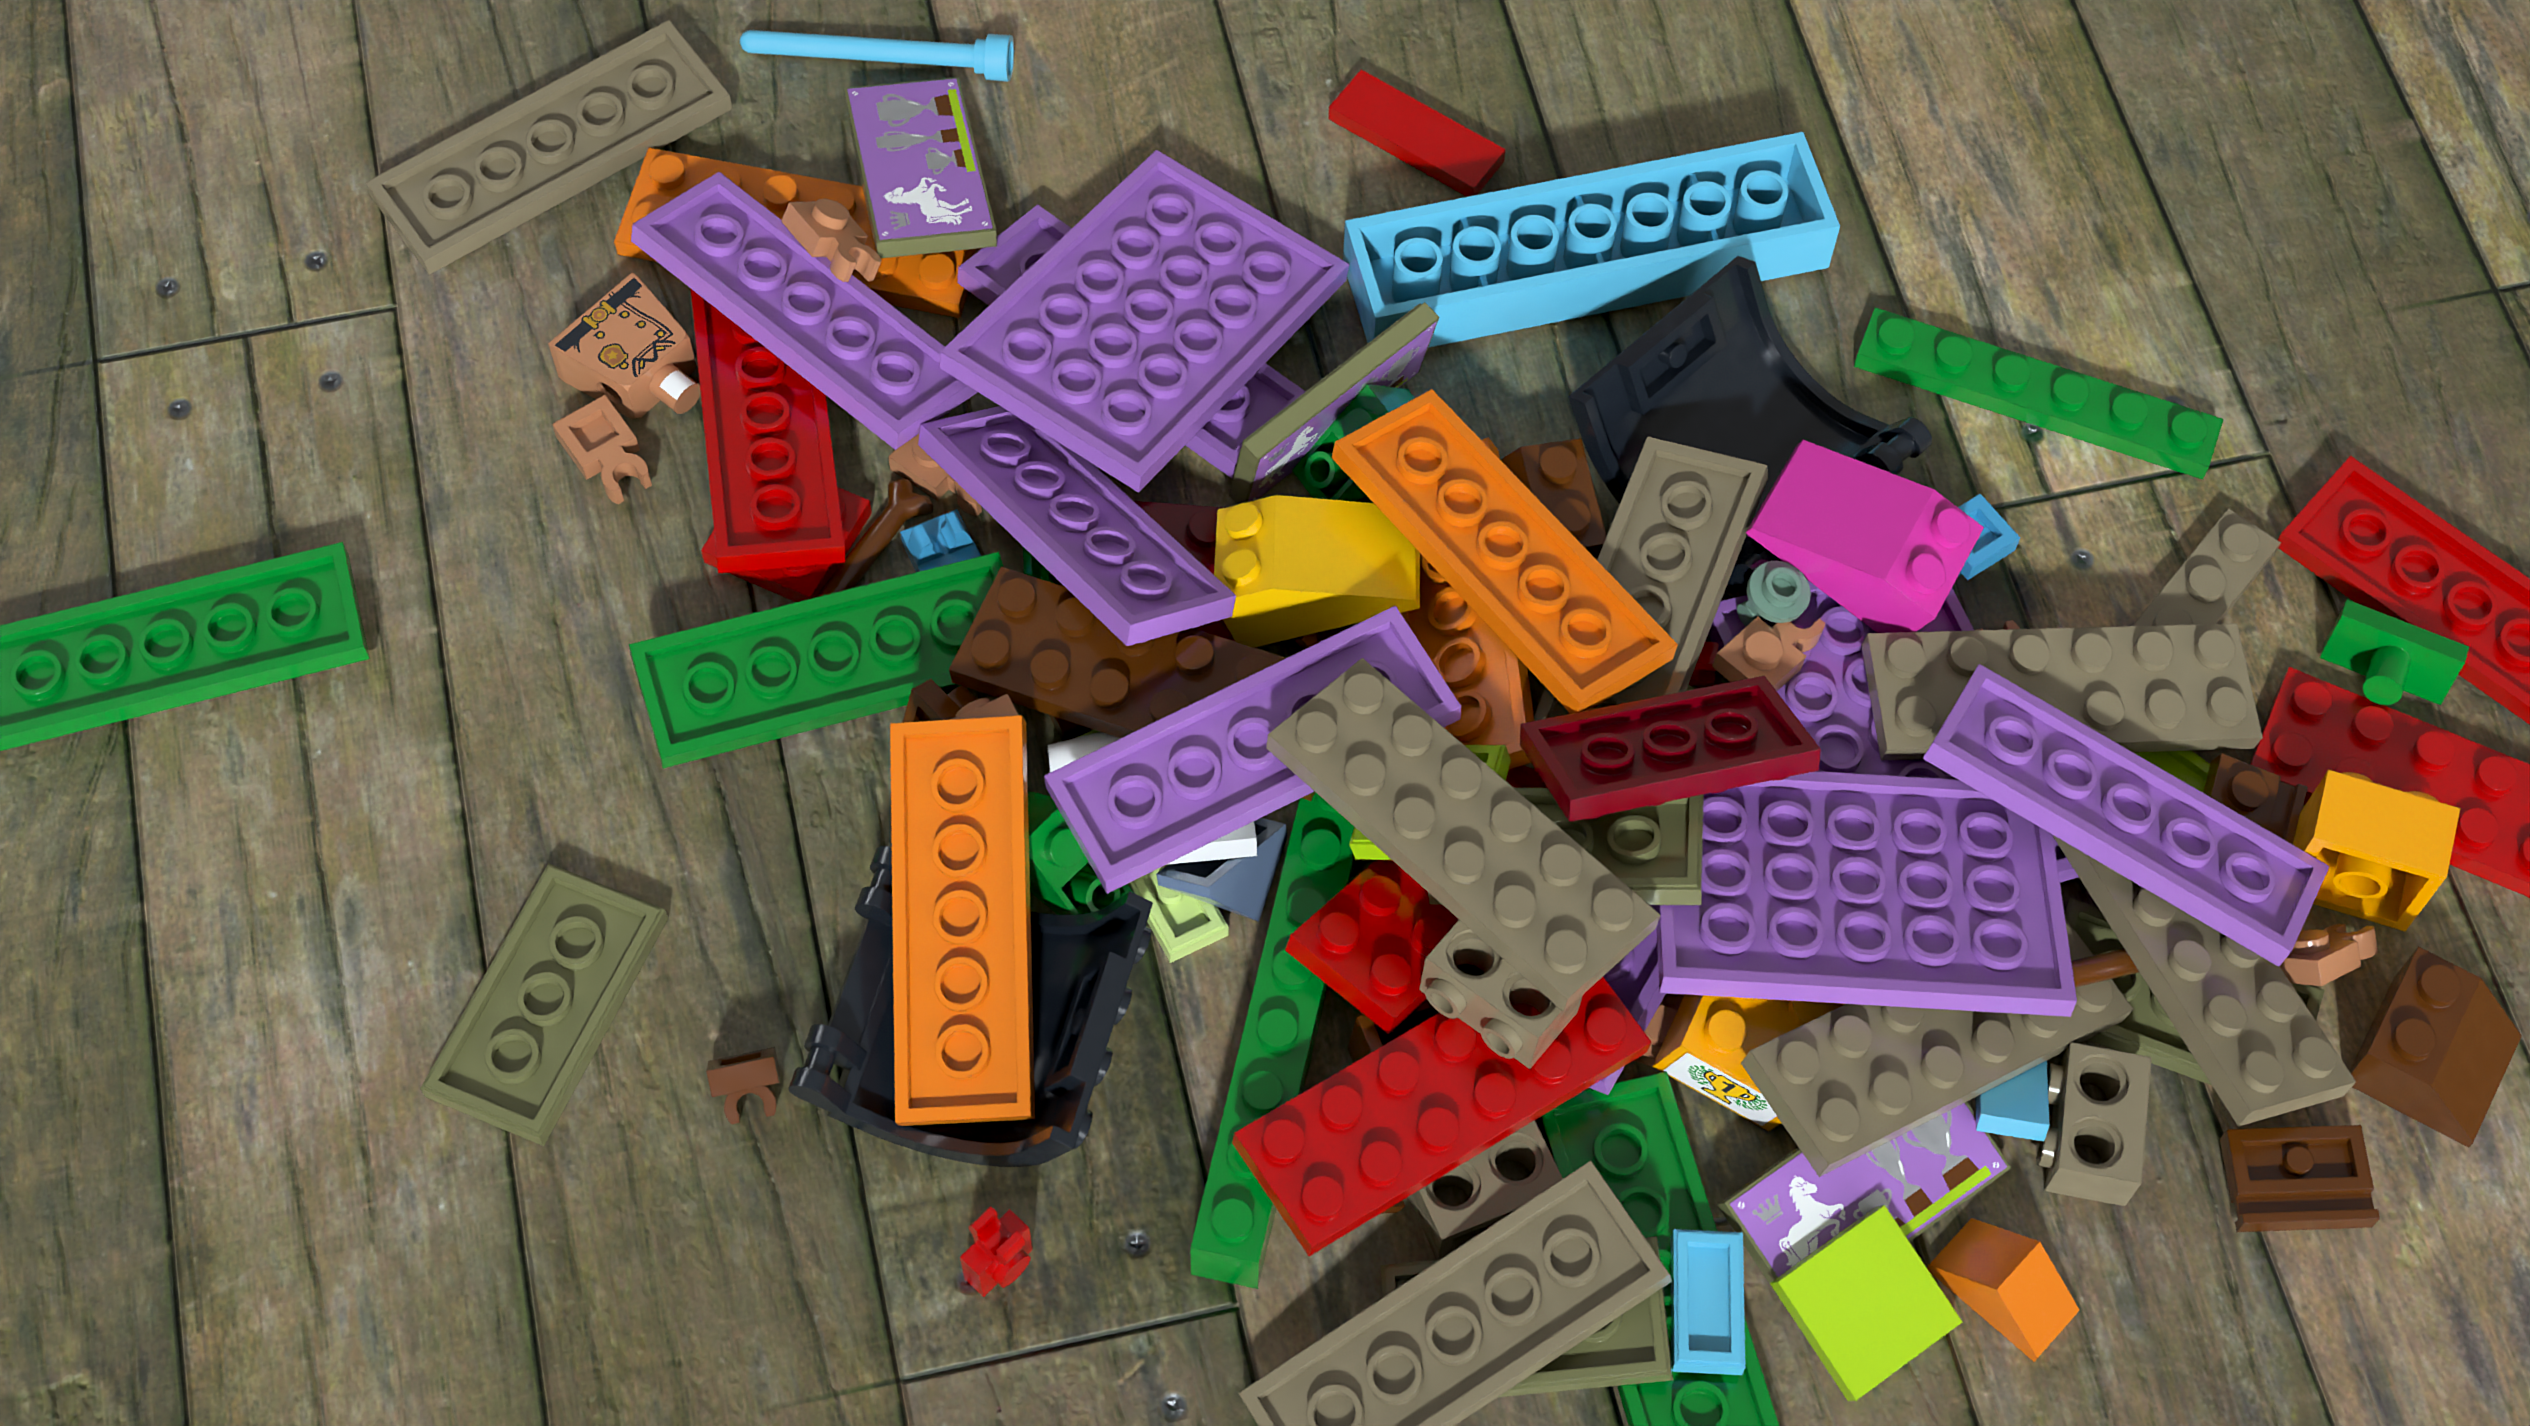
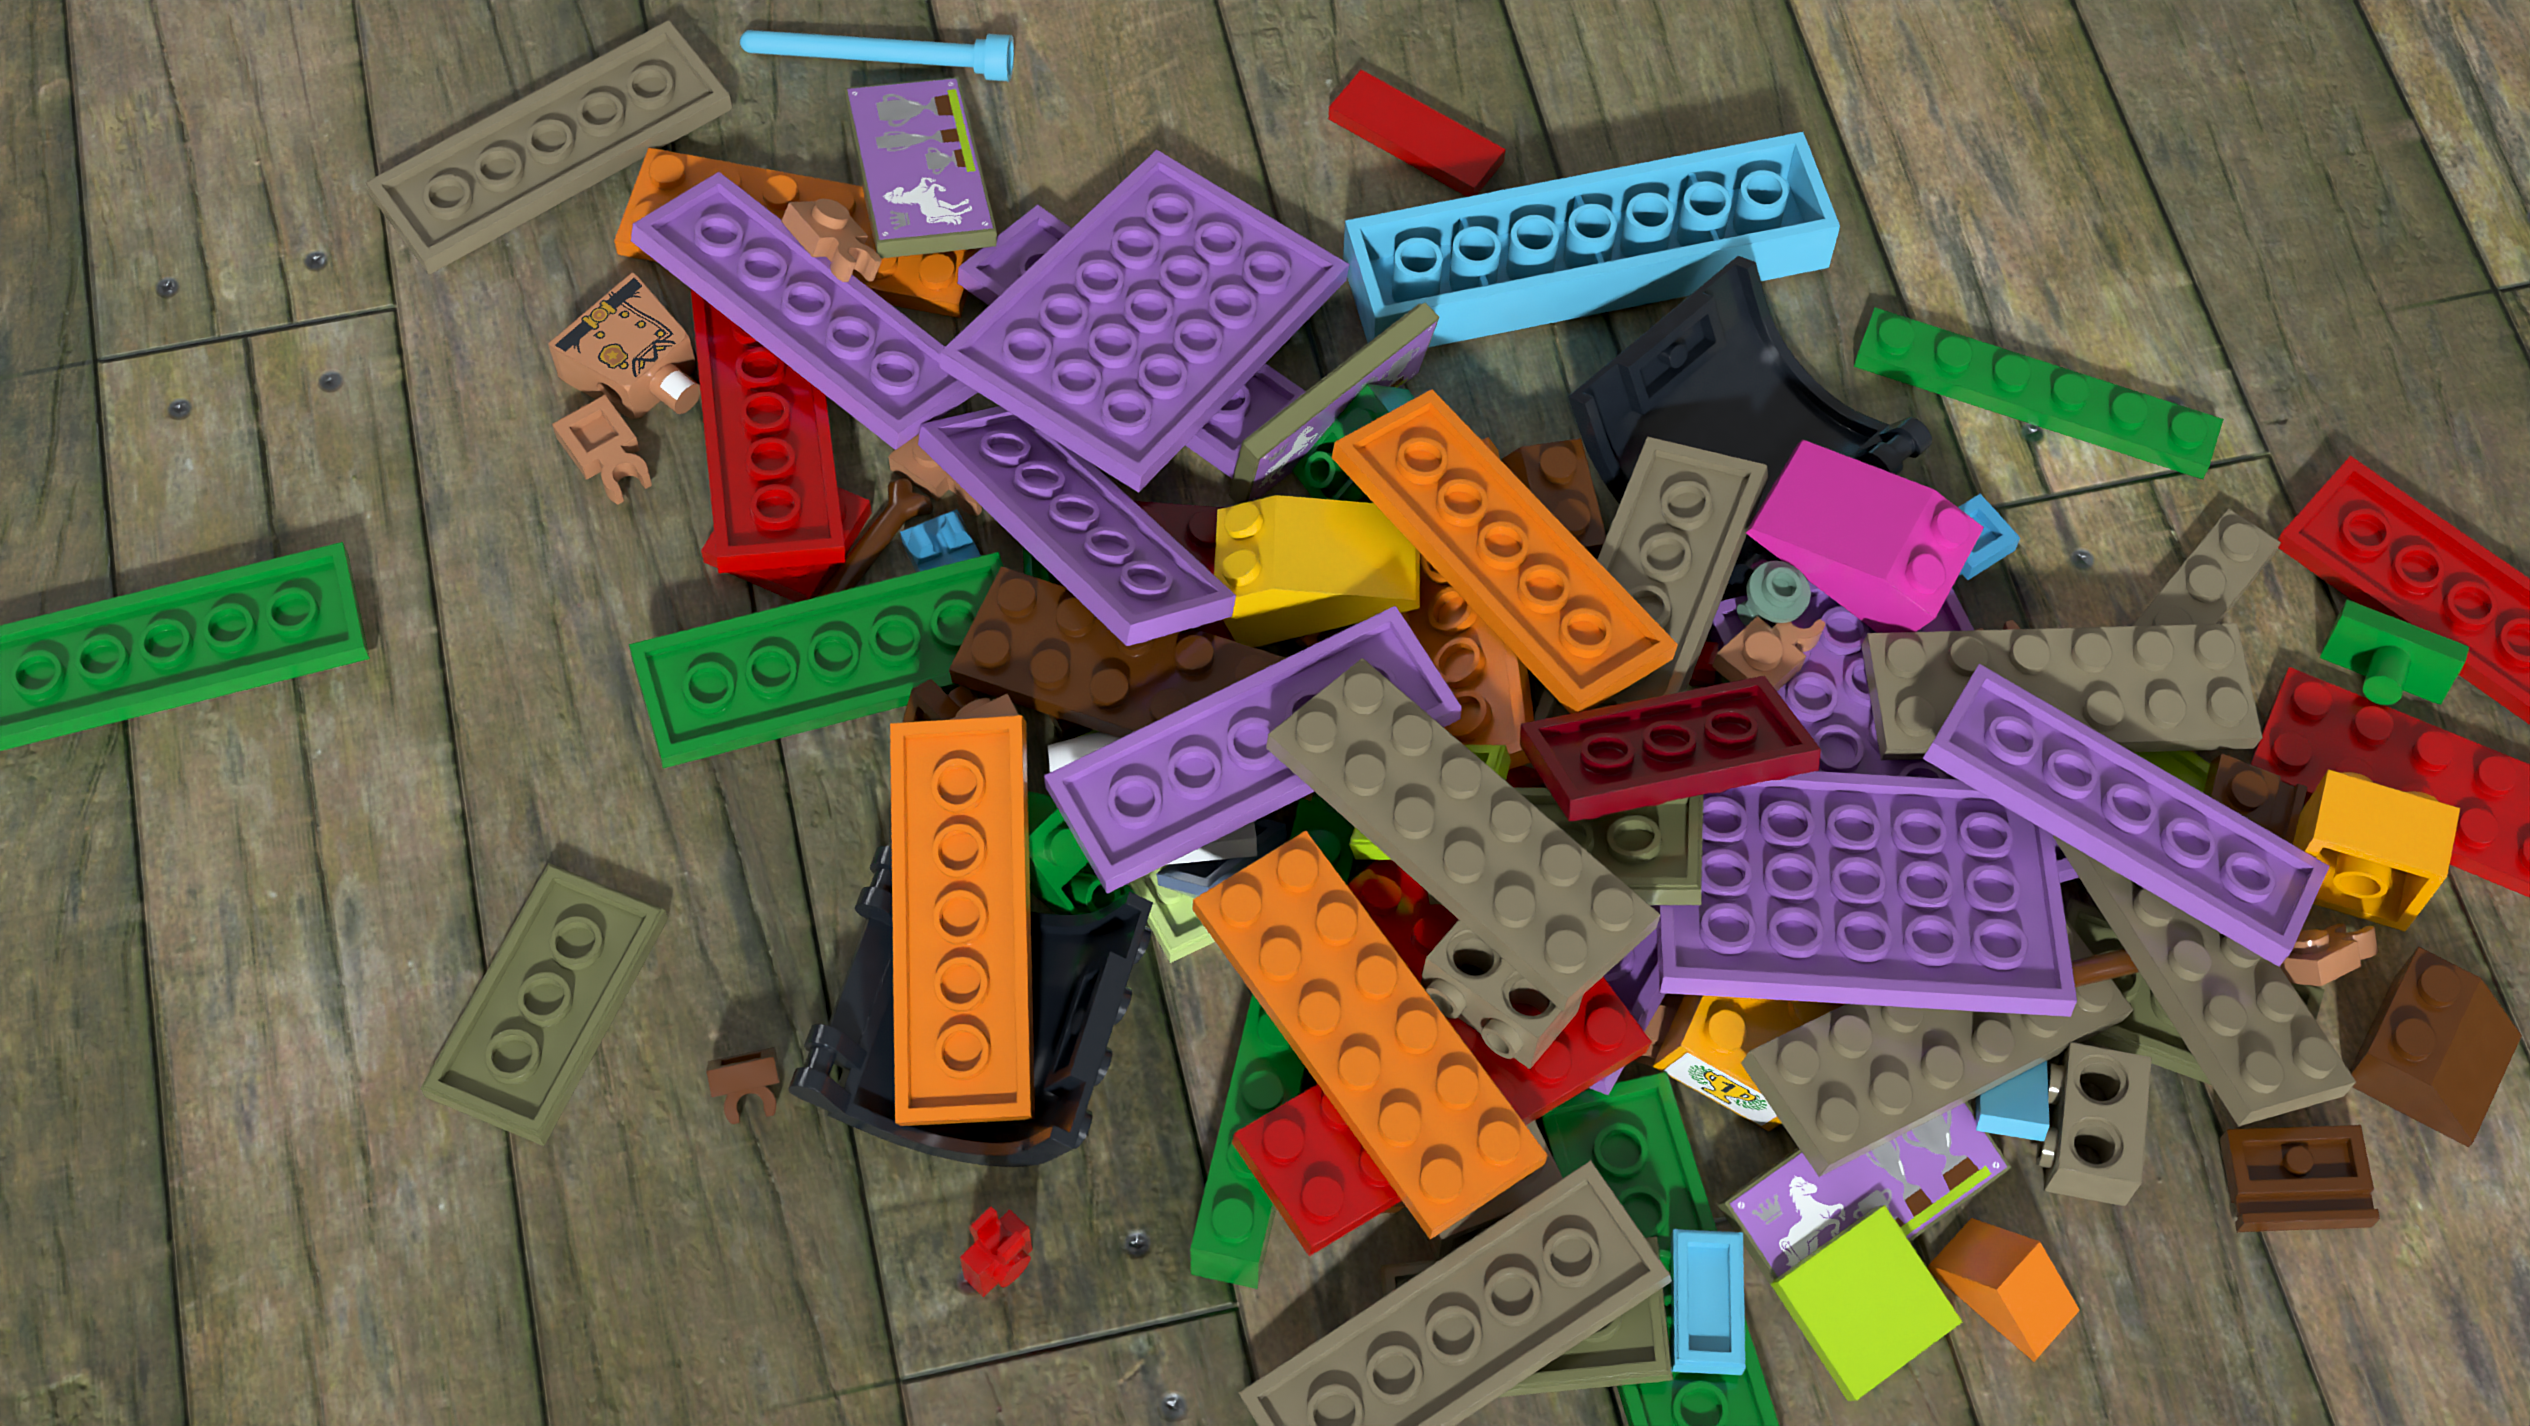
none -> orange plate [1192,831,1548,1240]

